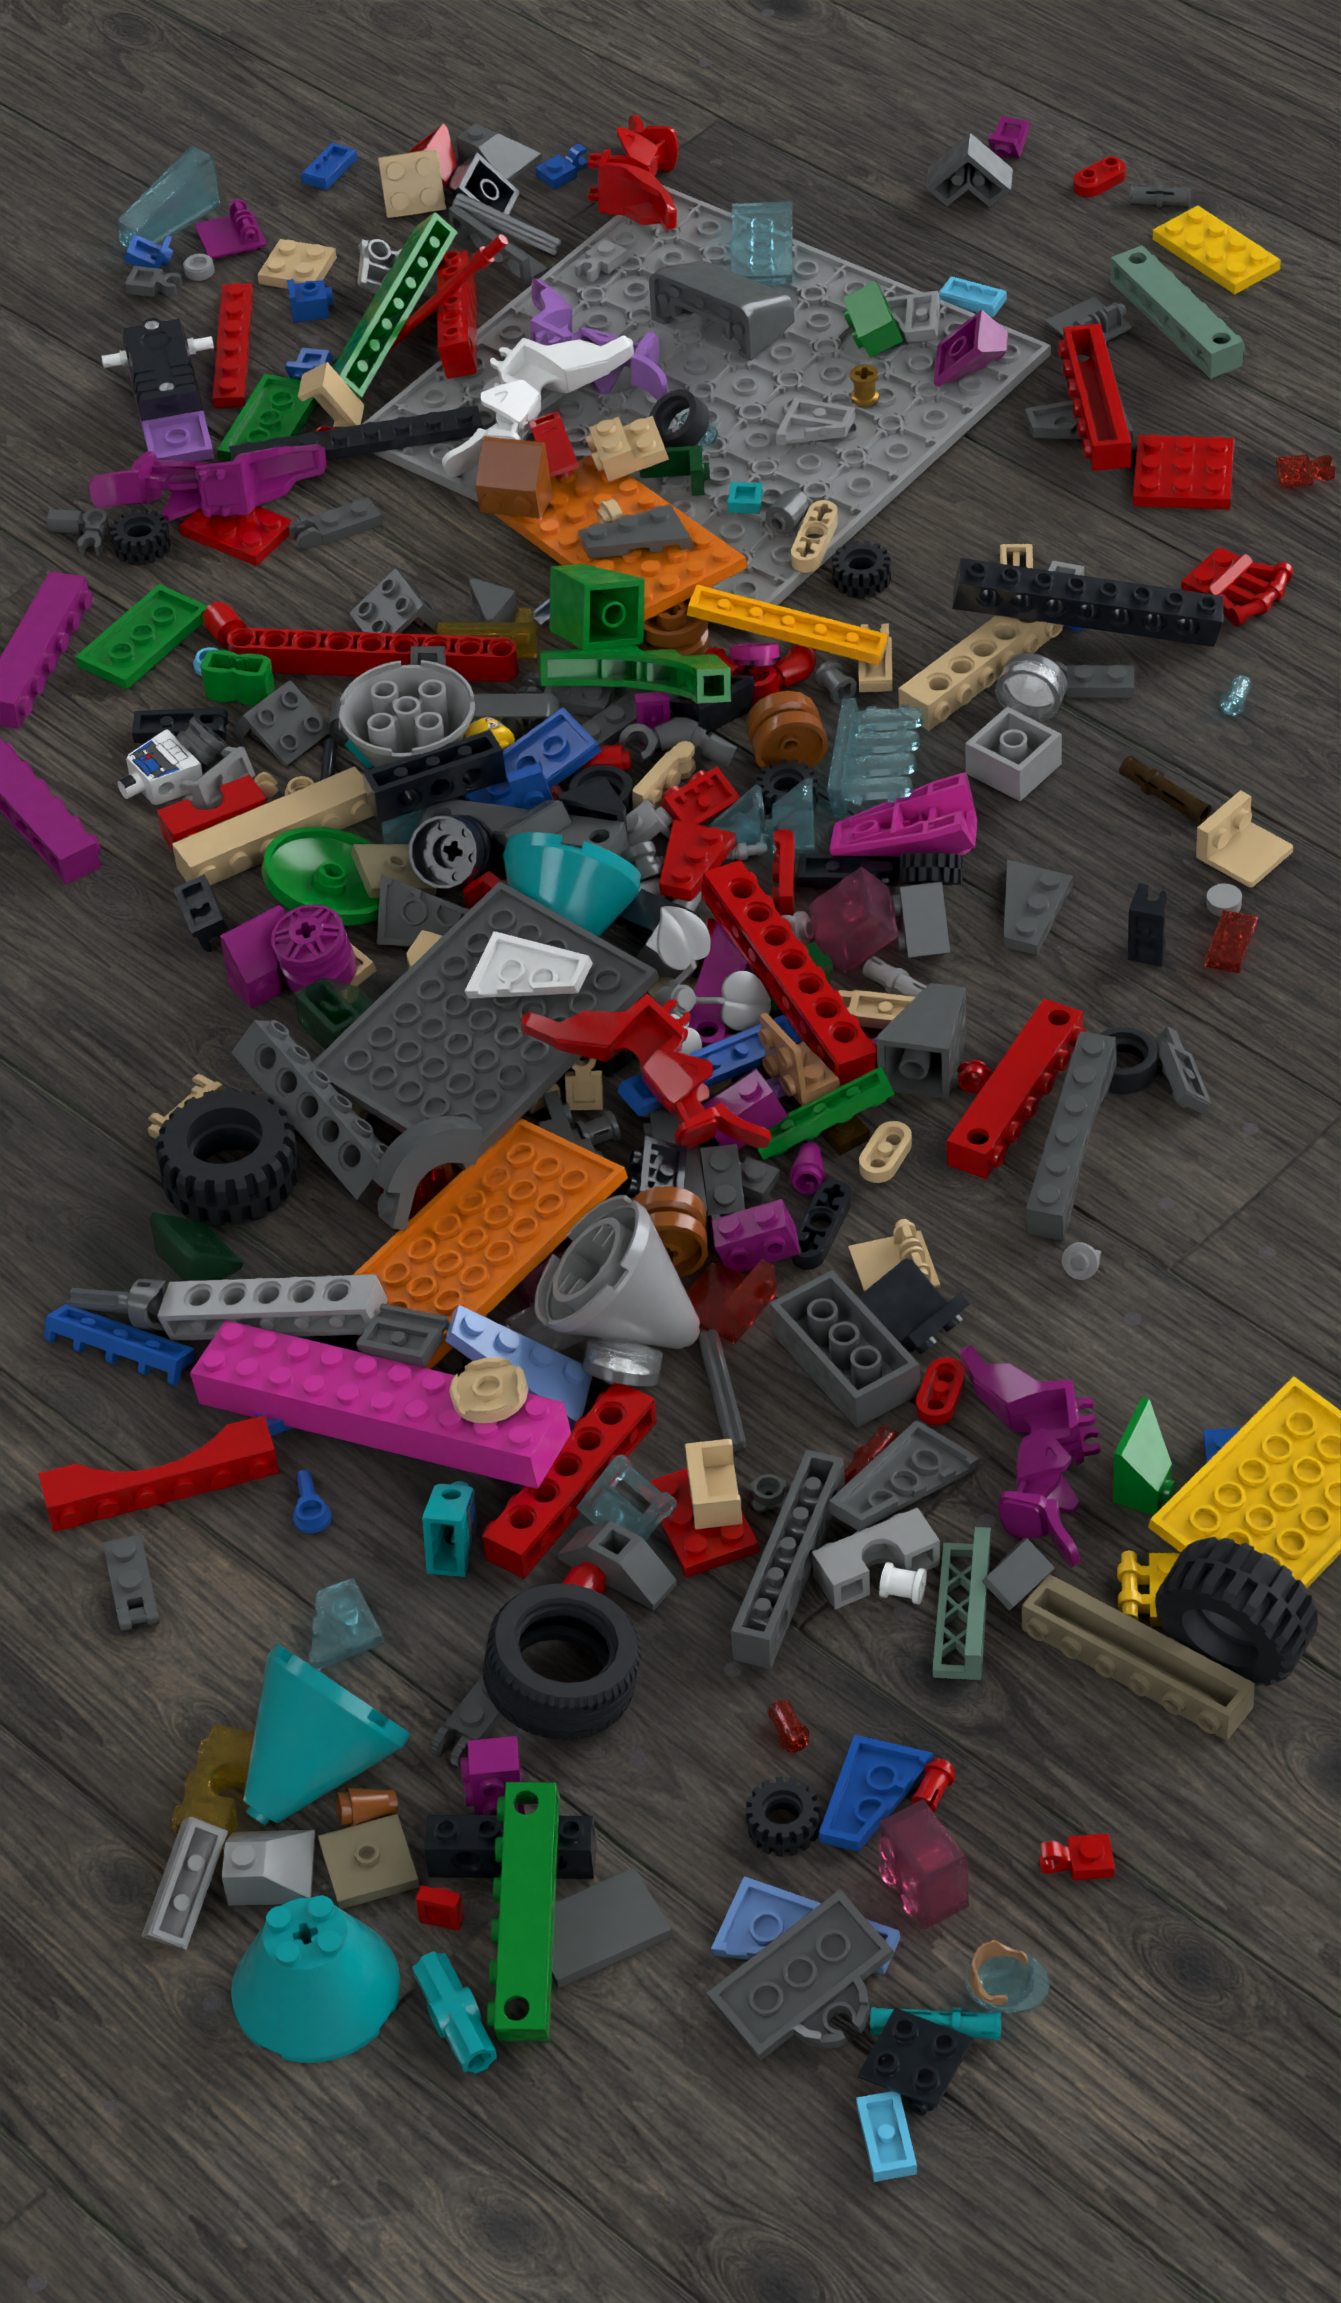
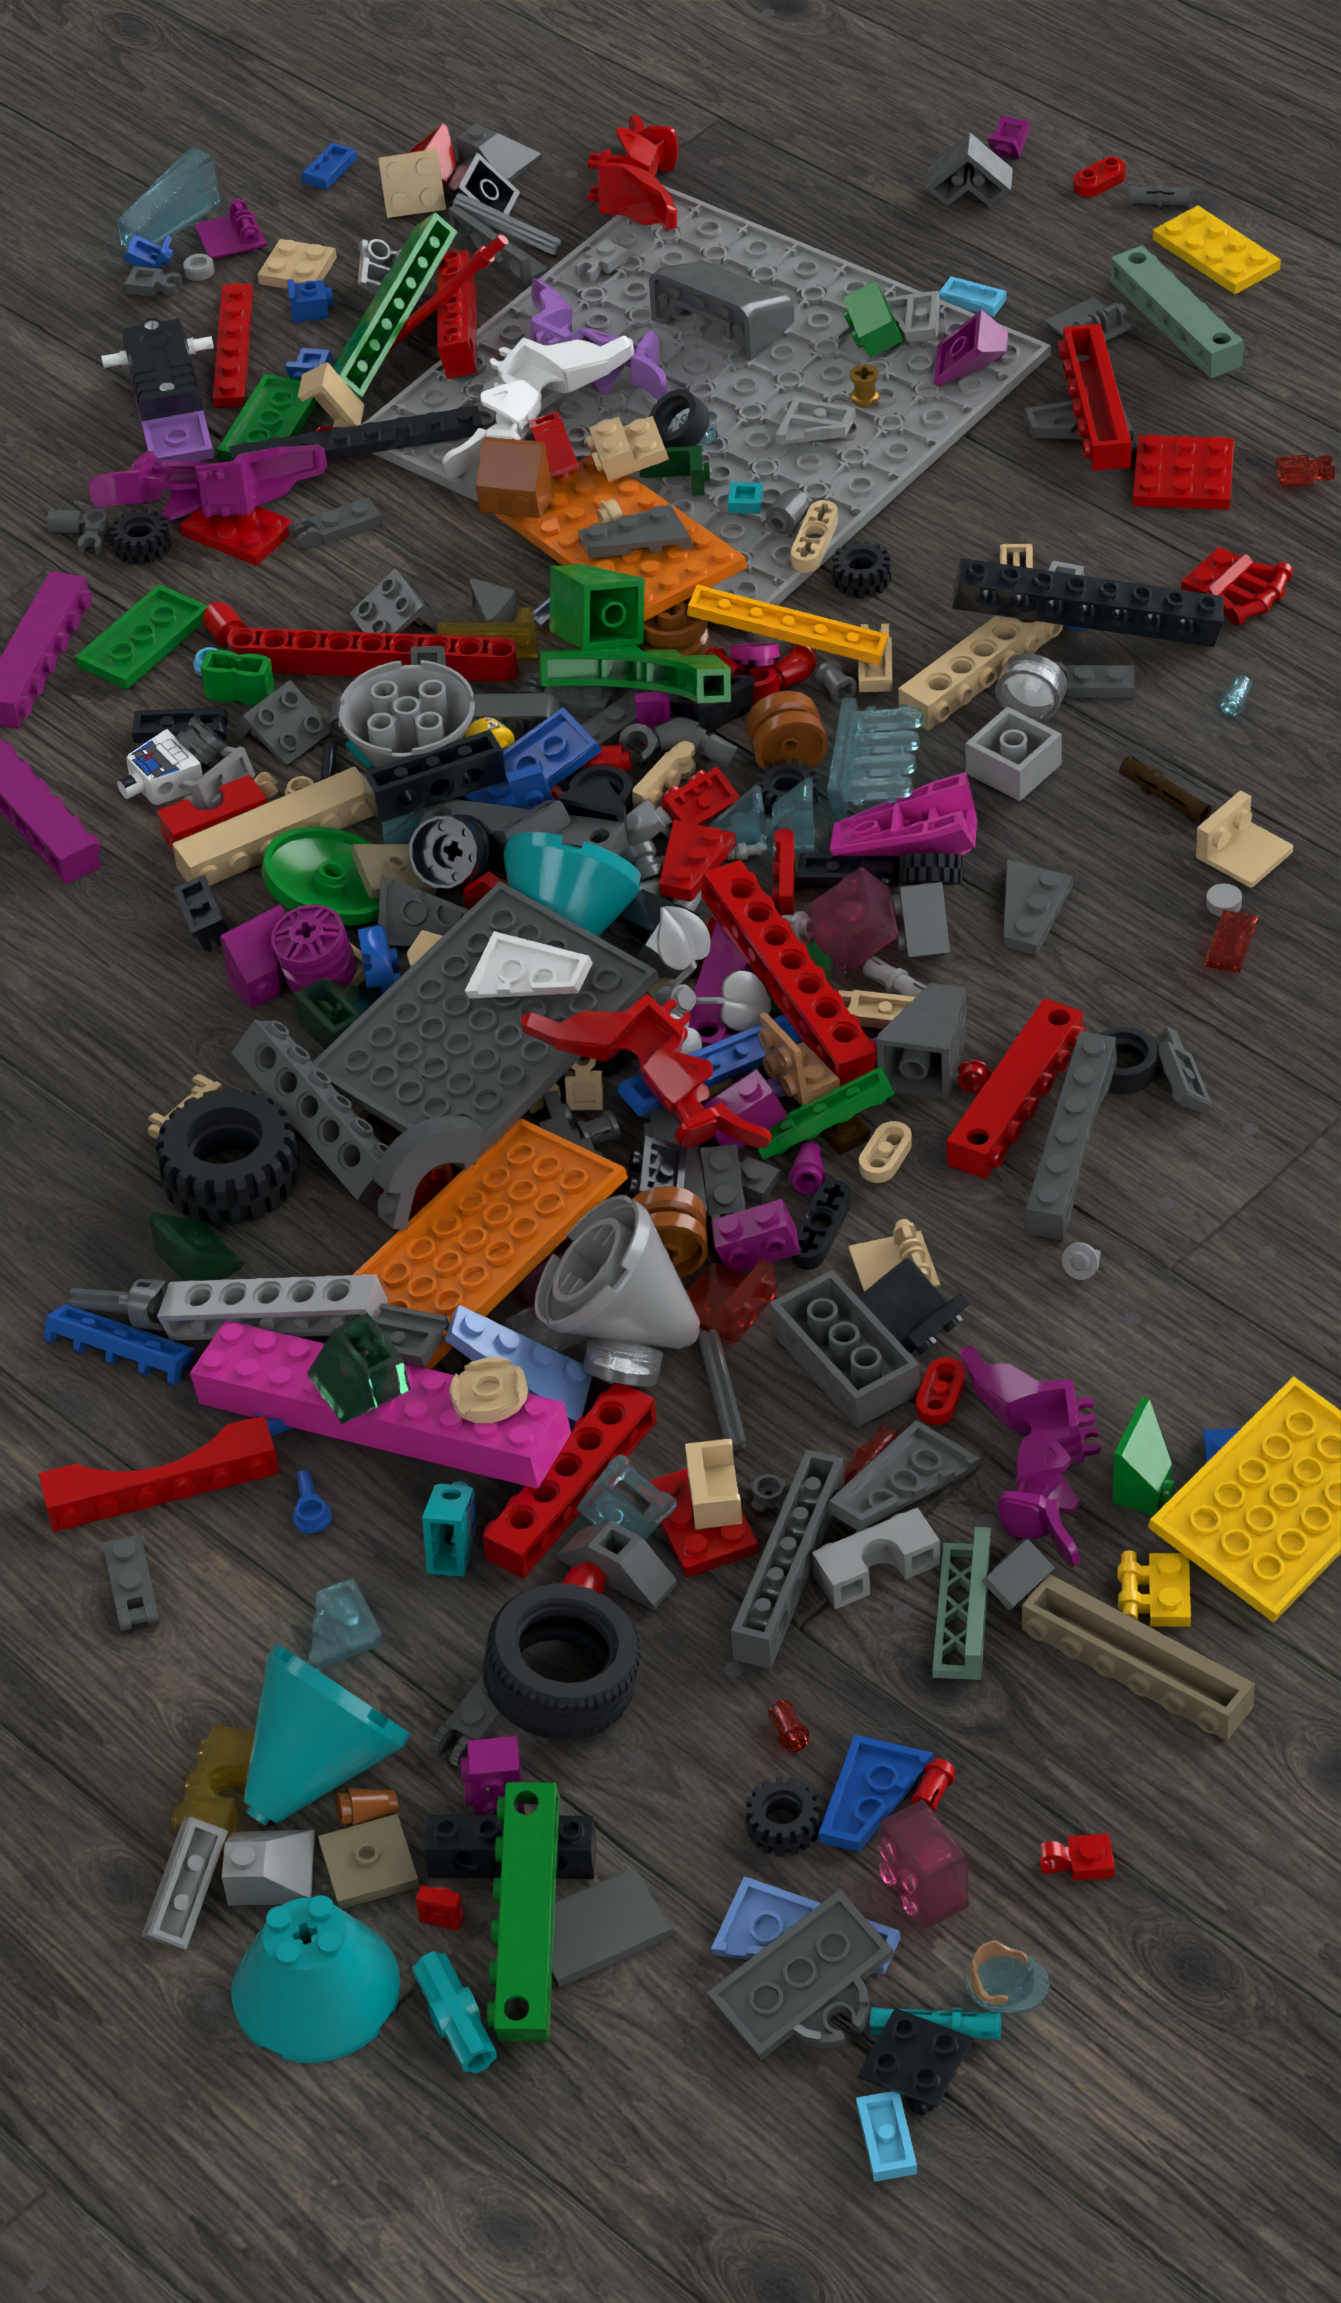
blue plate [535,144,587,190] -> none
clear light blue tile [731,201,793,285] -> none
white bush [879,1562,927,1605] -> none
black hinge [1128,883,1167,967] -> none
black tyre [1155,1537,1319,1686] -> none
none -> clear green slope [307,1313,411,1424]
none -> blue slope [358,926,401,995]

